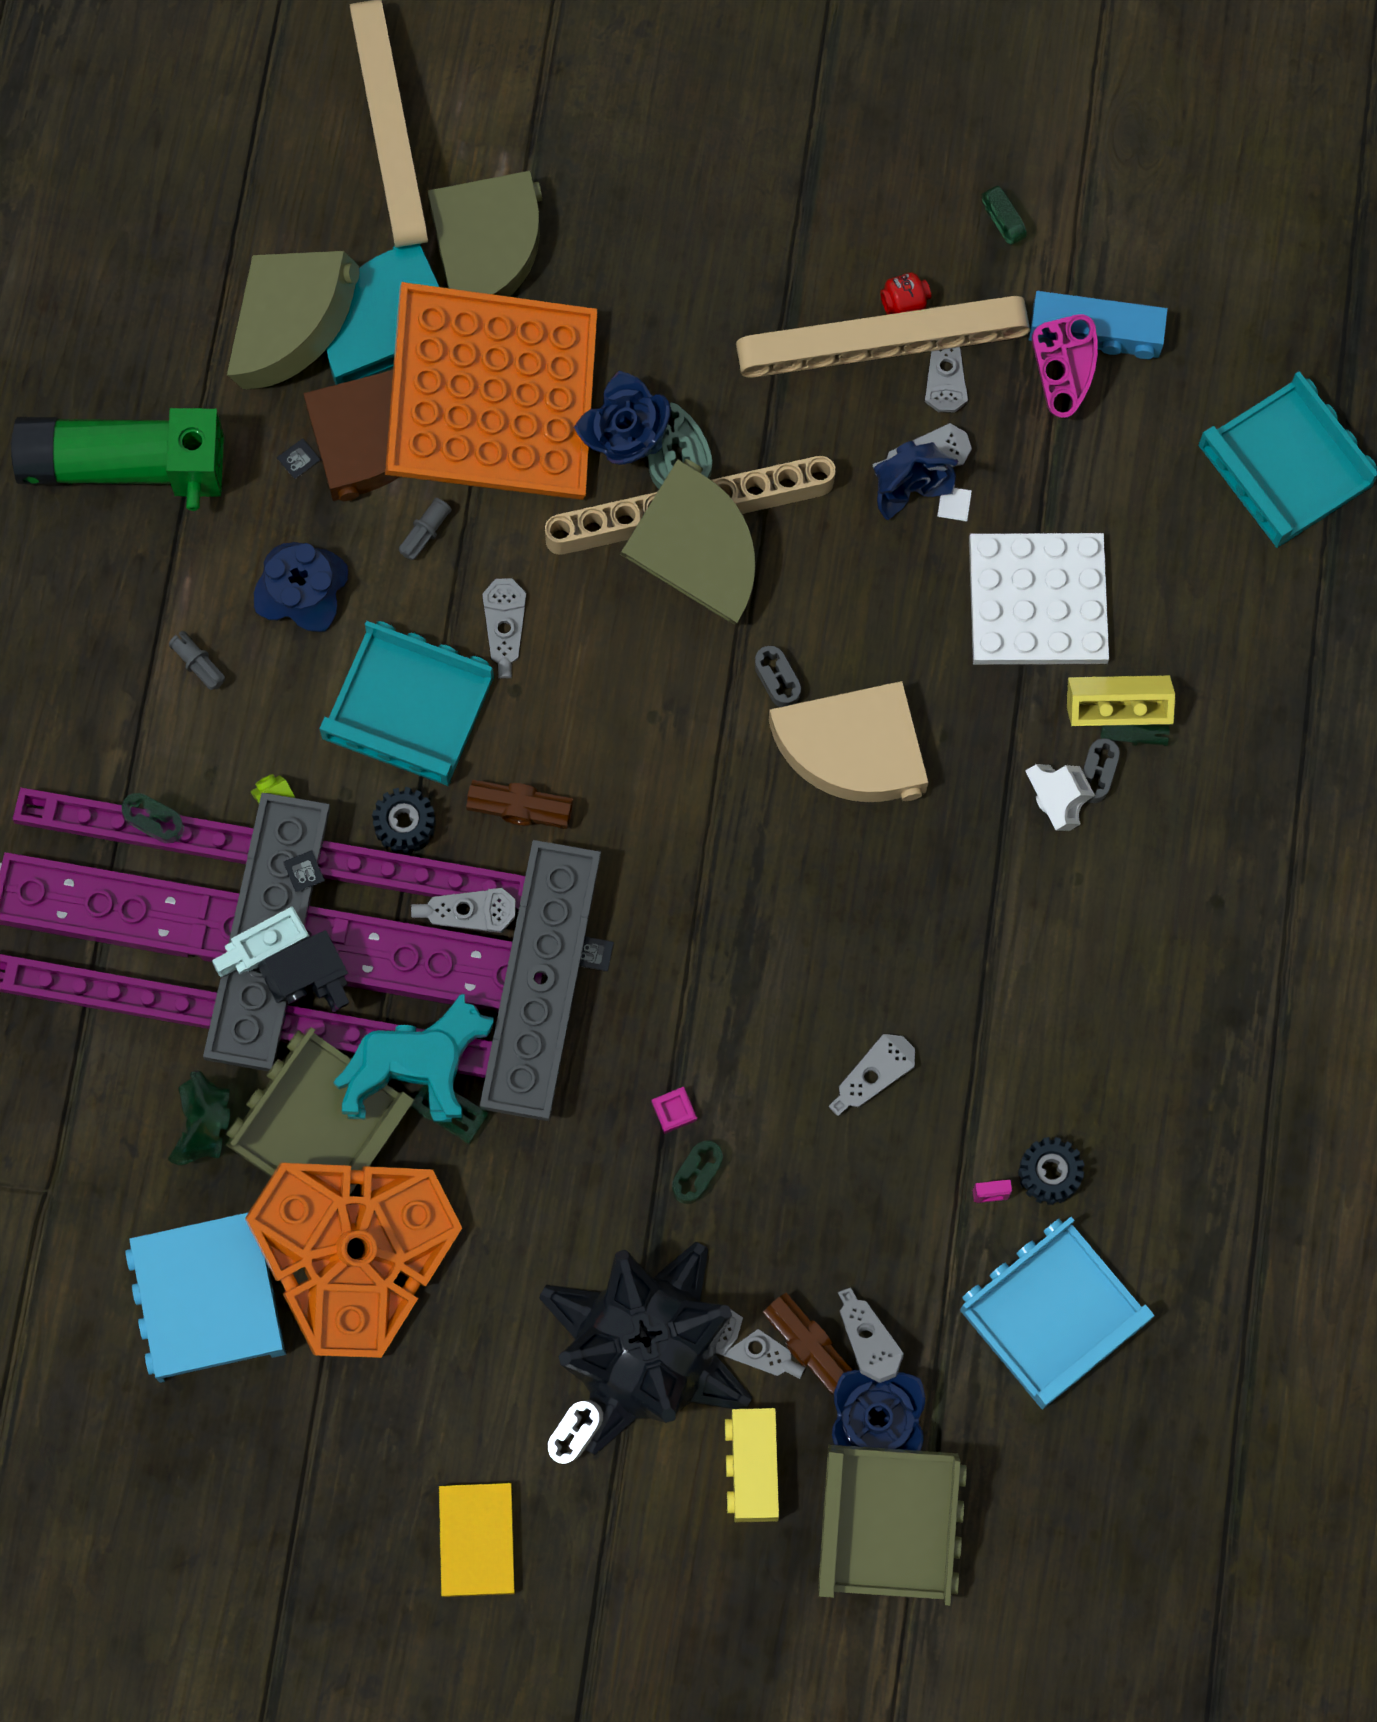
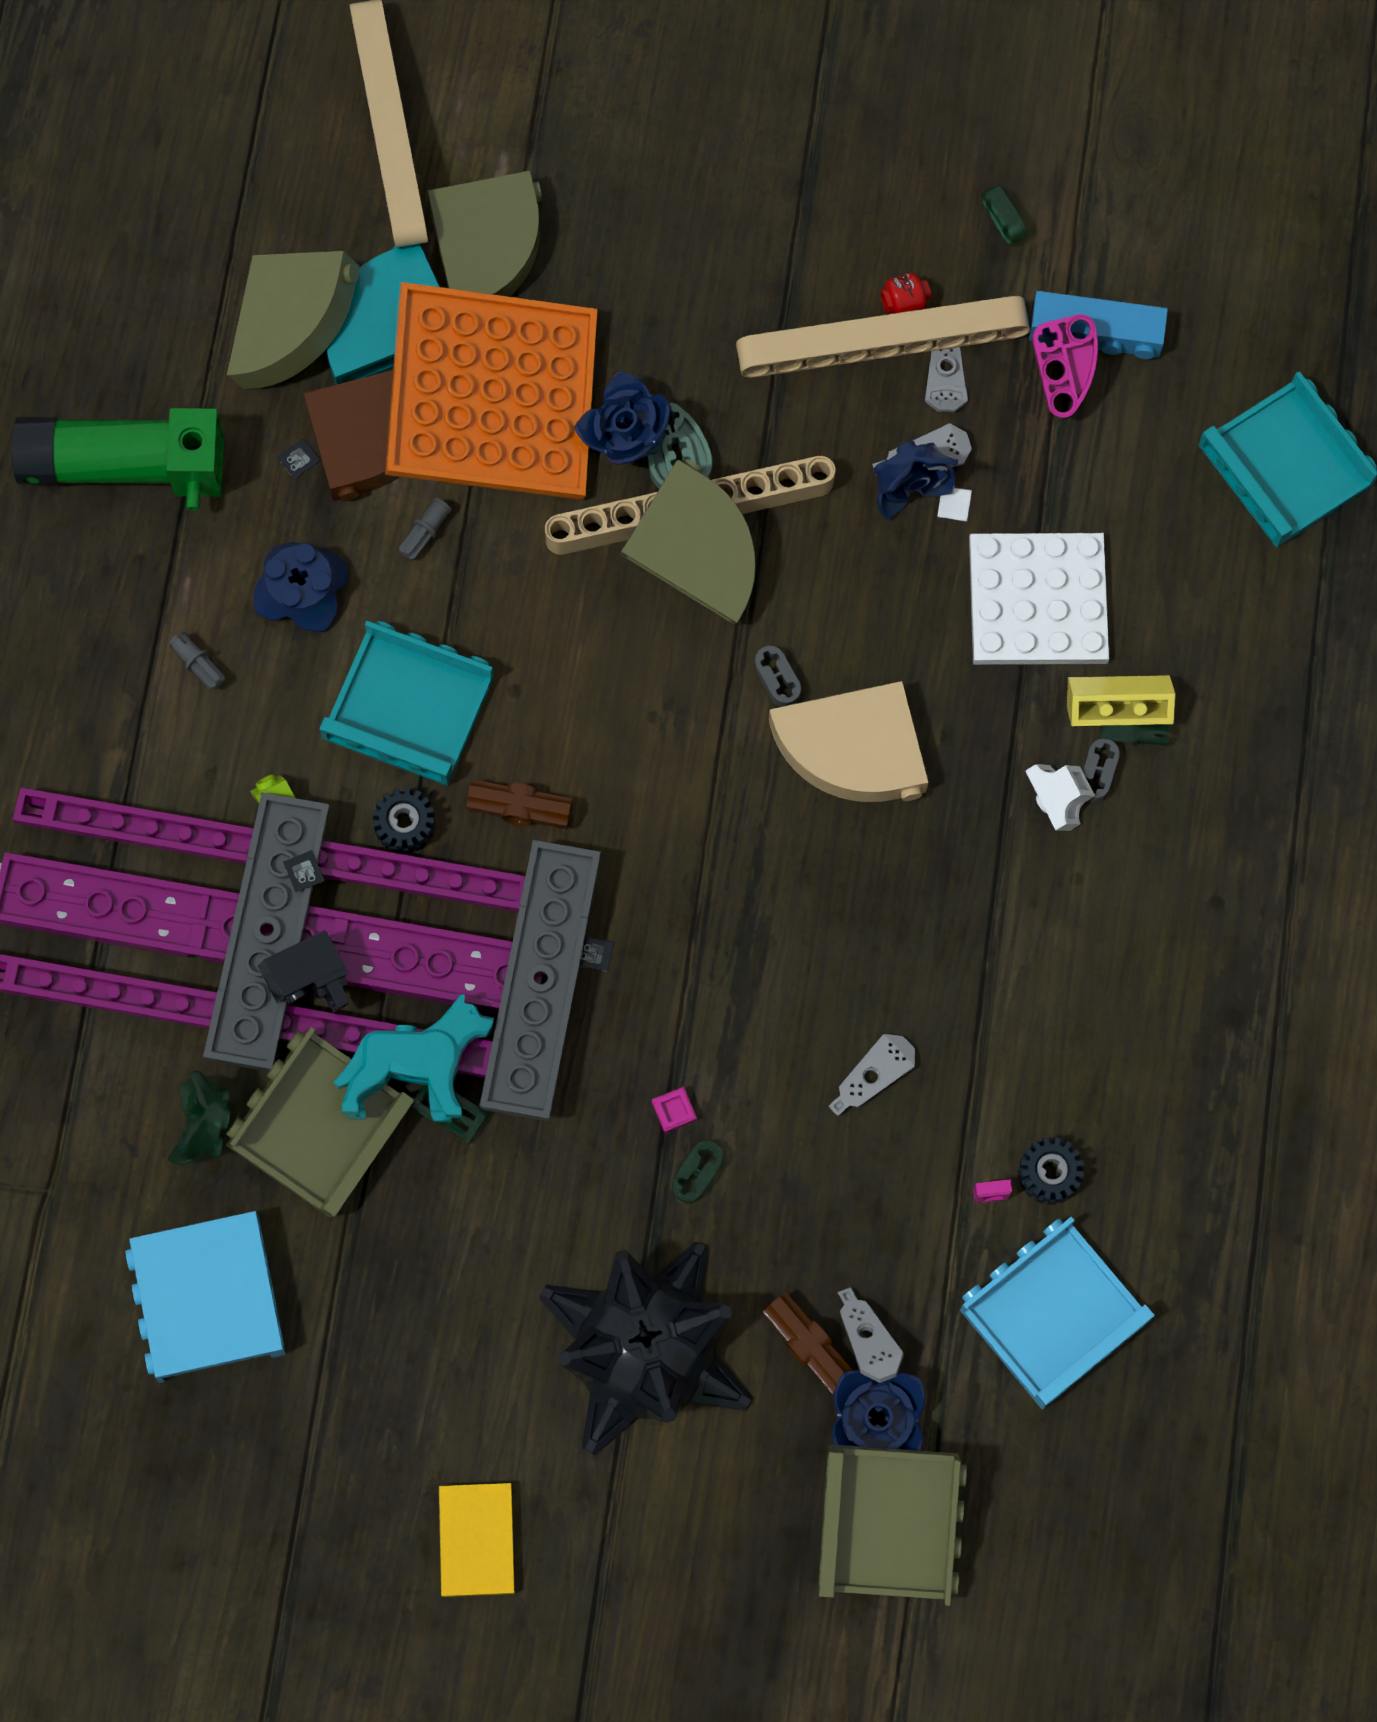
clear green beam [121,793,184,843] -> none
light aqua hinge [212,907,310,977] -> none
orange plate [245,1163,462,1358] -> none
light grey piece [411,888,516,933] -> none
light grey piece [483,578,526,678] -> none
white beam [548,1400,603,1463] -> none
light grey piece [716,1310,806,1379] -> none
light yellow brick [725,1408,779,1522] -> none

